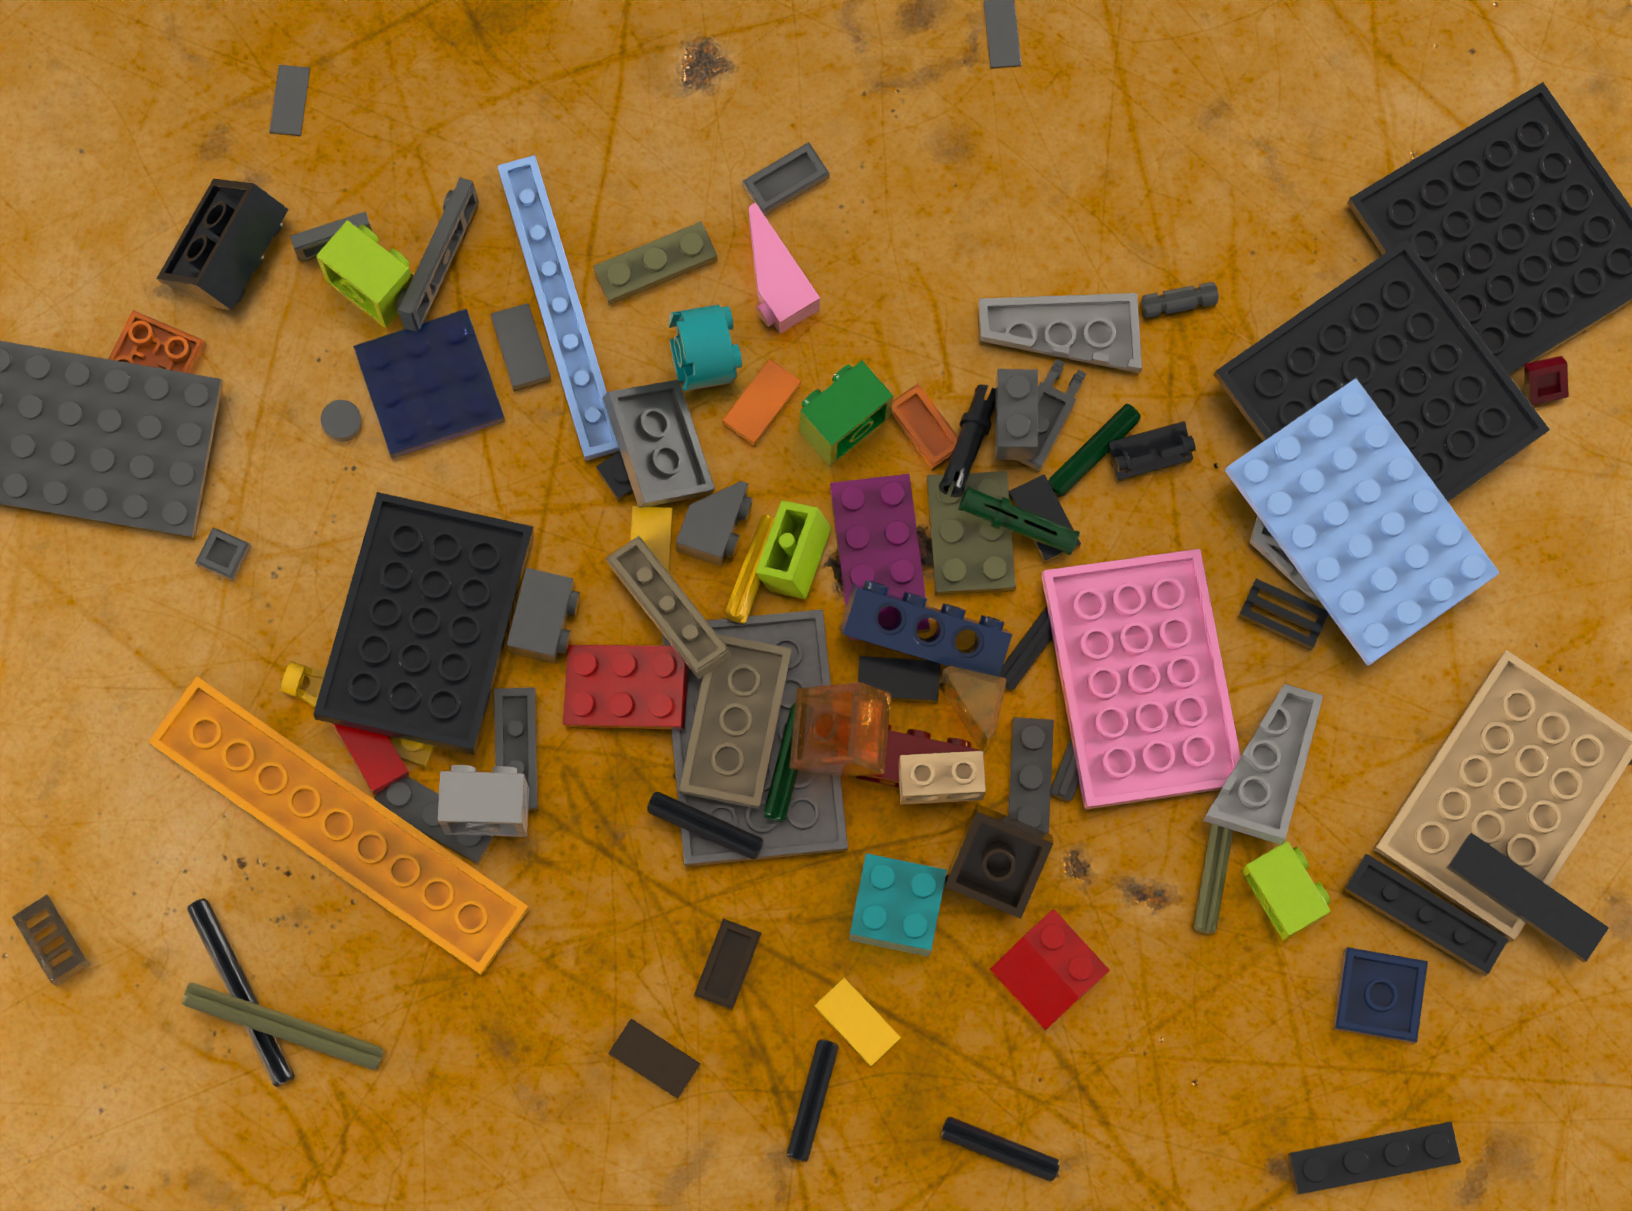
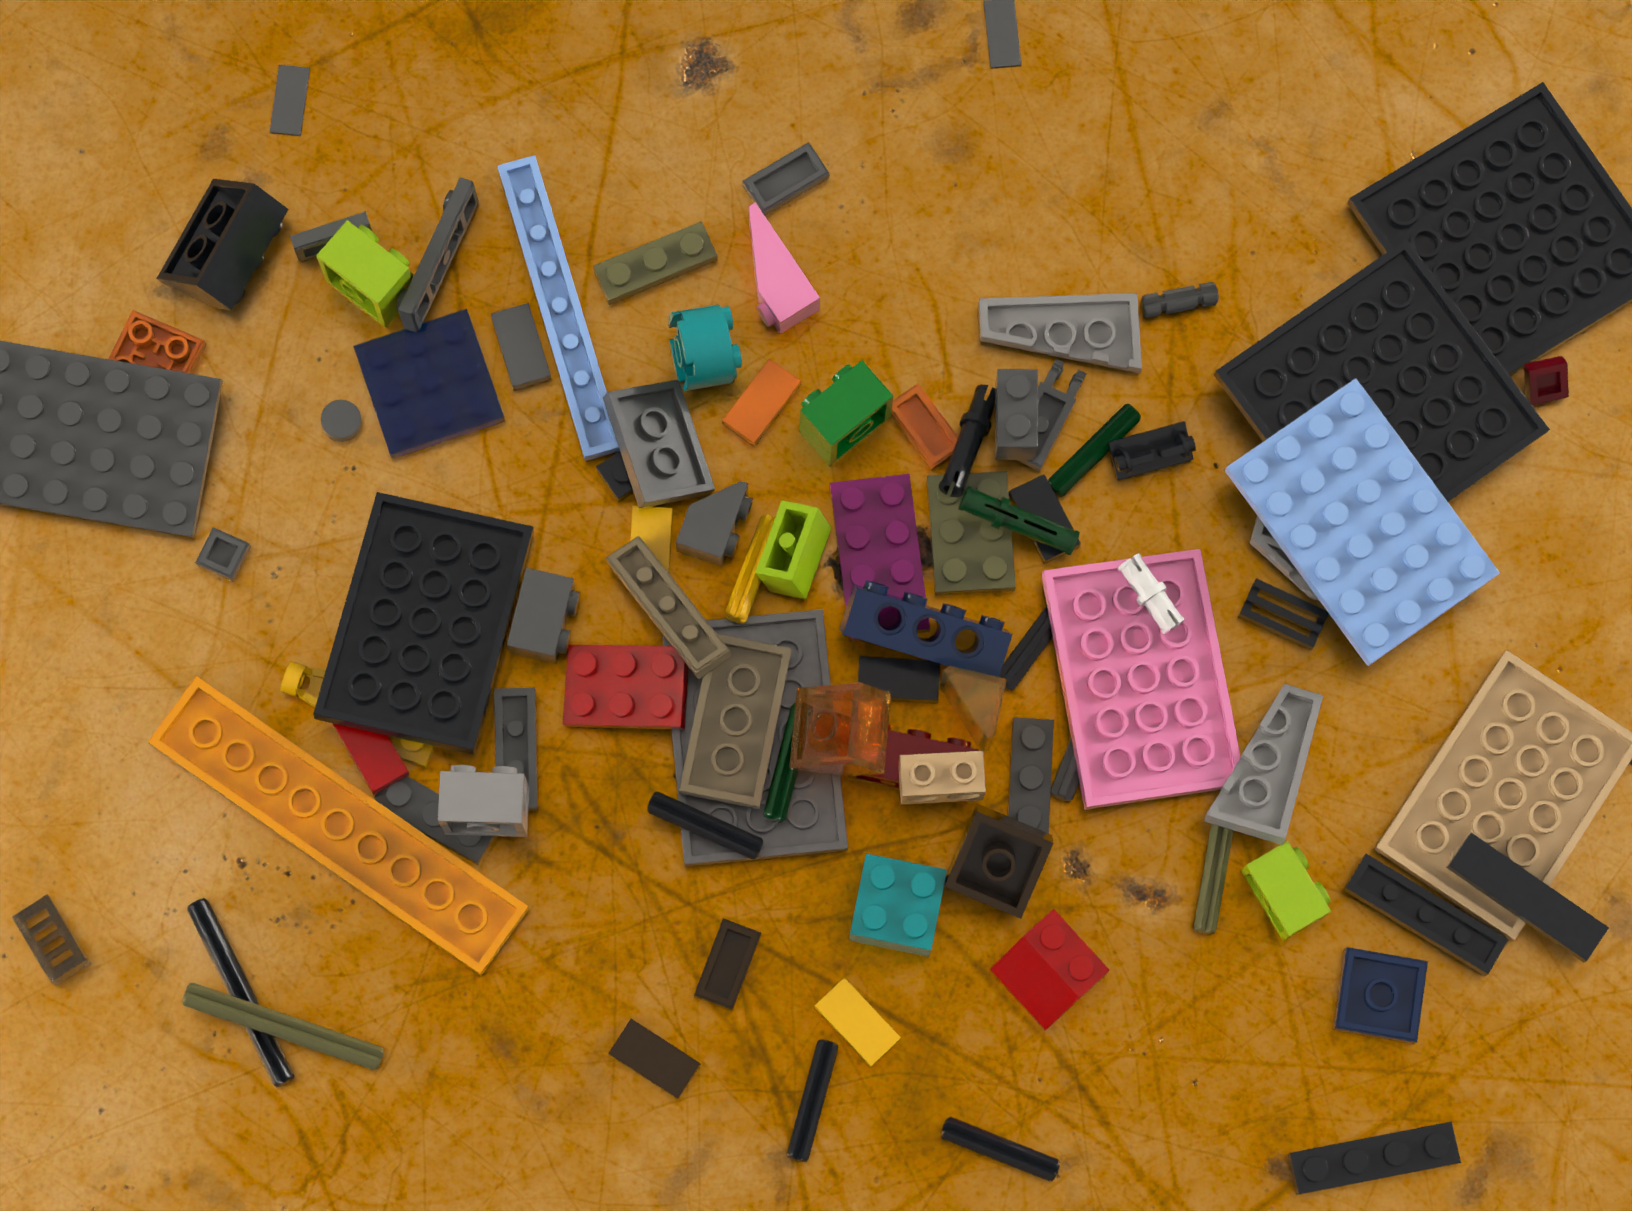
none -> white pin [1118,553,1185,635]

